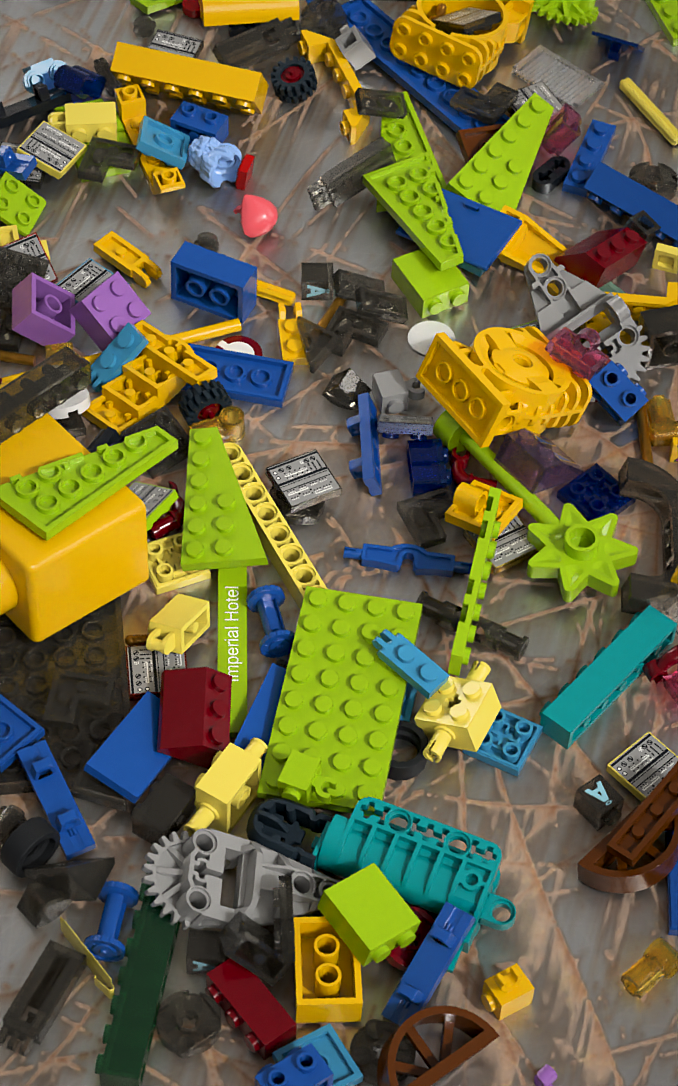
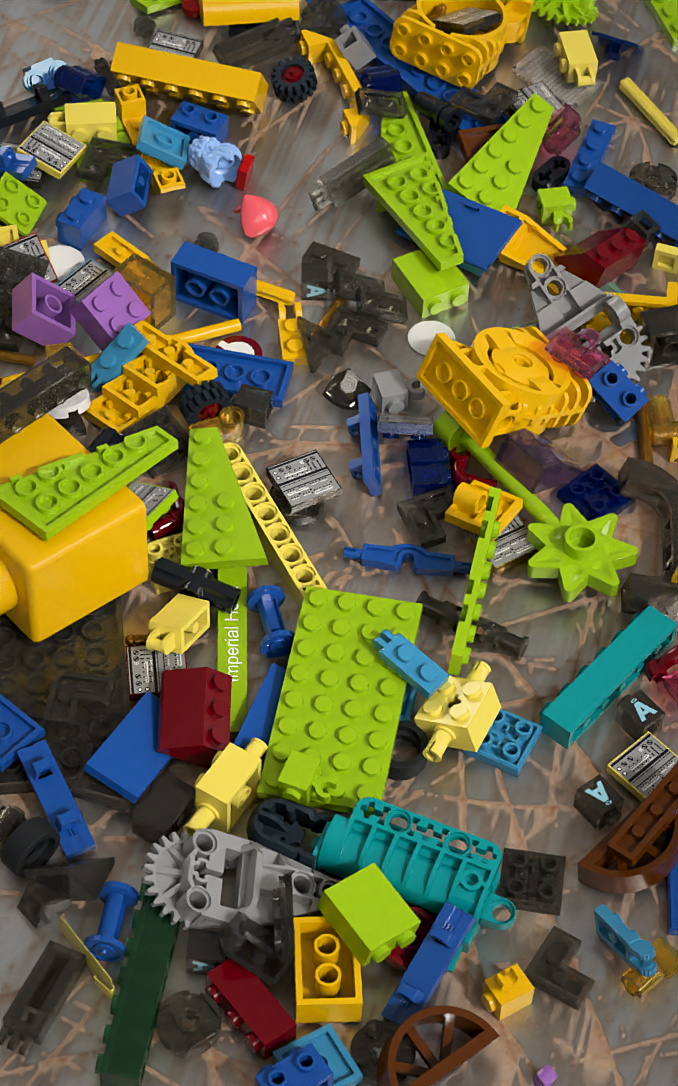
none -> white sticker [48,245,85,280]
none -> blue brick [55,187,106,251]
none -> blue brick [106,154,153,217]
none -> clear yellow brick [113,252,176,330]
none -> black piece [150,557,241,614]
none -> clear smoke brick [231,383,274,429]
none -> clear smoke plate [302,241,360,282]
none -> clear blue brick [356,64,403,98]
none -> black axle [413,91,463,132]
none -> black beam [428,121,451,160]
none -> clear smoke tile [498,848,566,916]
none -> clear smoke plate [524,926,595,1011]
none -> lime brick [535,186,576,232]
none -> light yellow brick [554,30,598,87]
none -> dark azure hinge [594,904,657,977]
none -> clear smoke brick [615,689,665,741]

